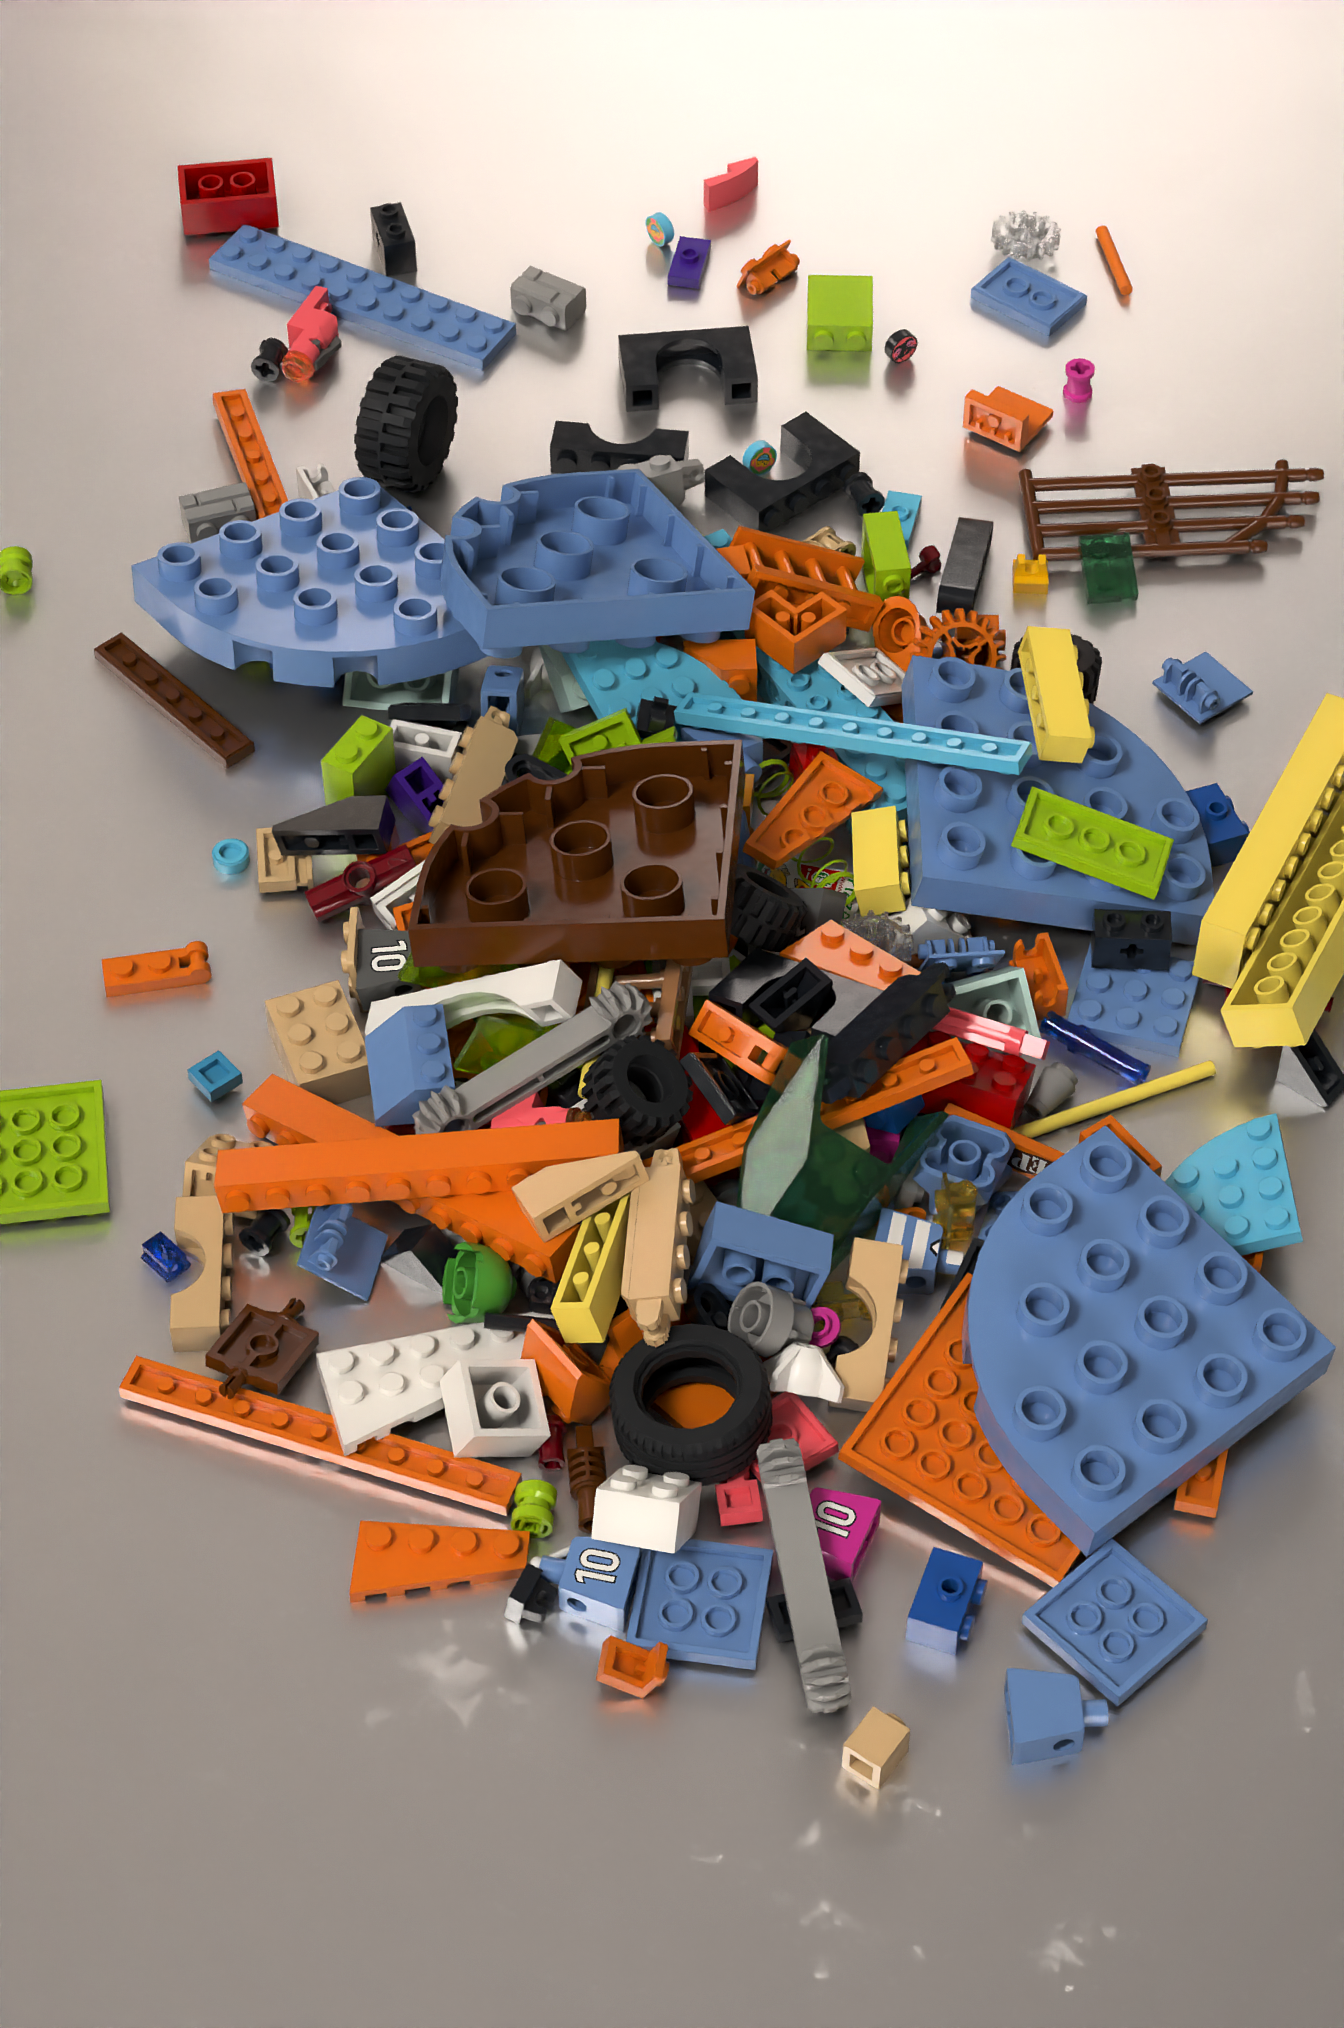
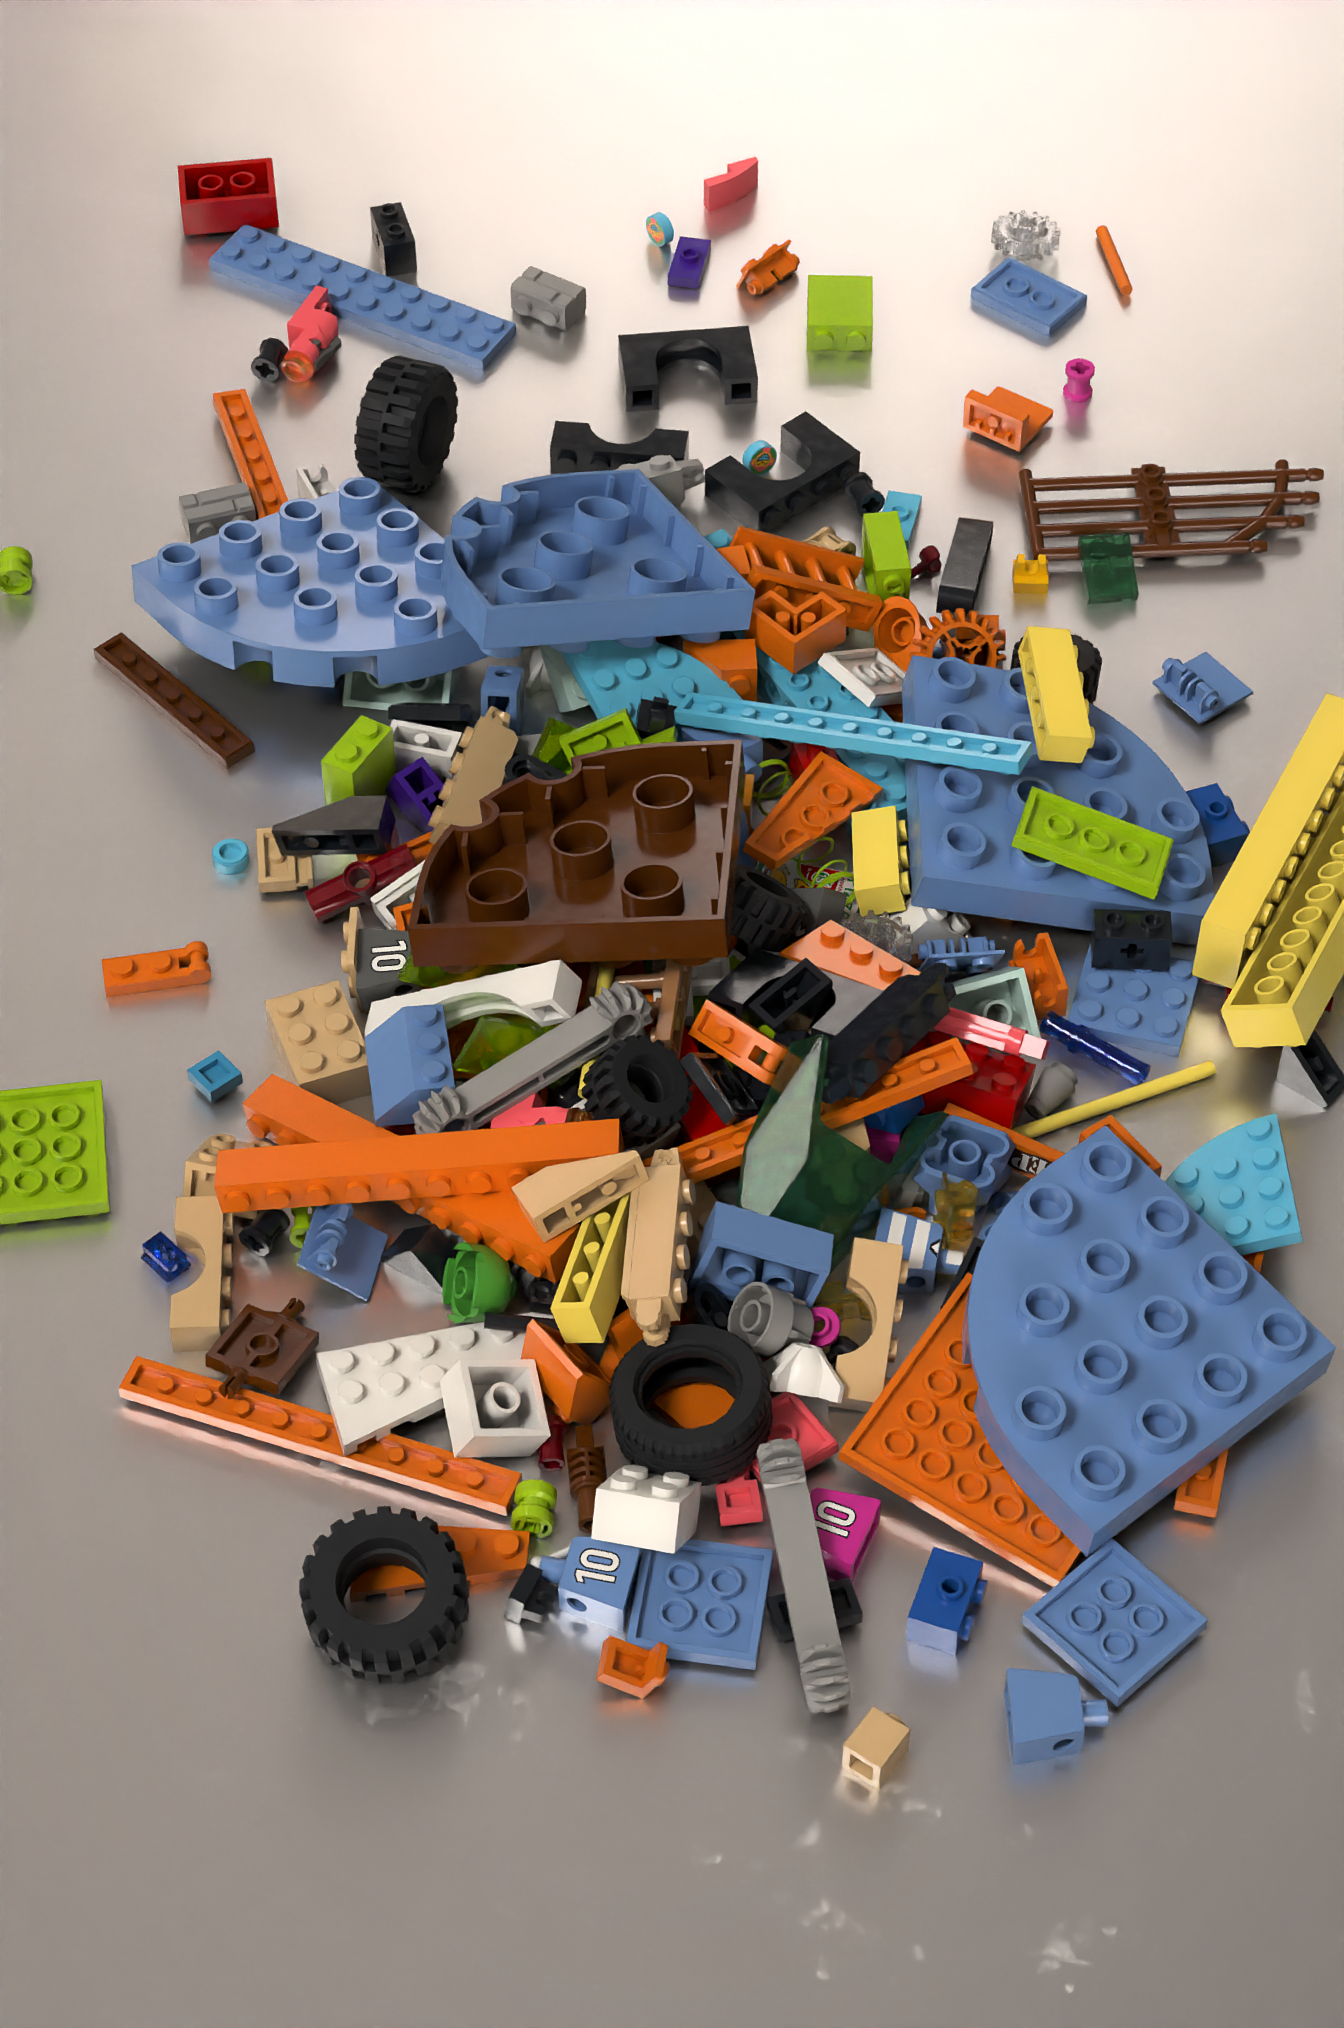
black tile [884,329,918,363] -> none
none -> black tyre [299,1506,470,1683]

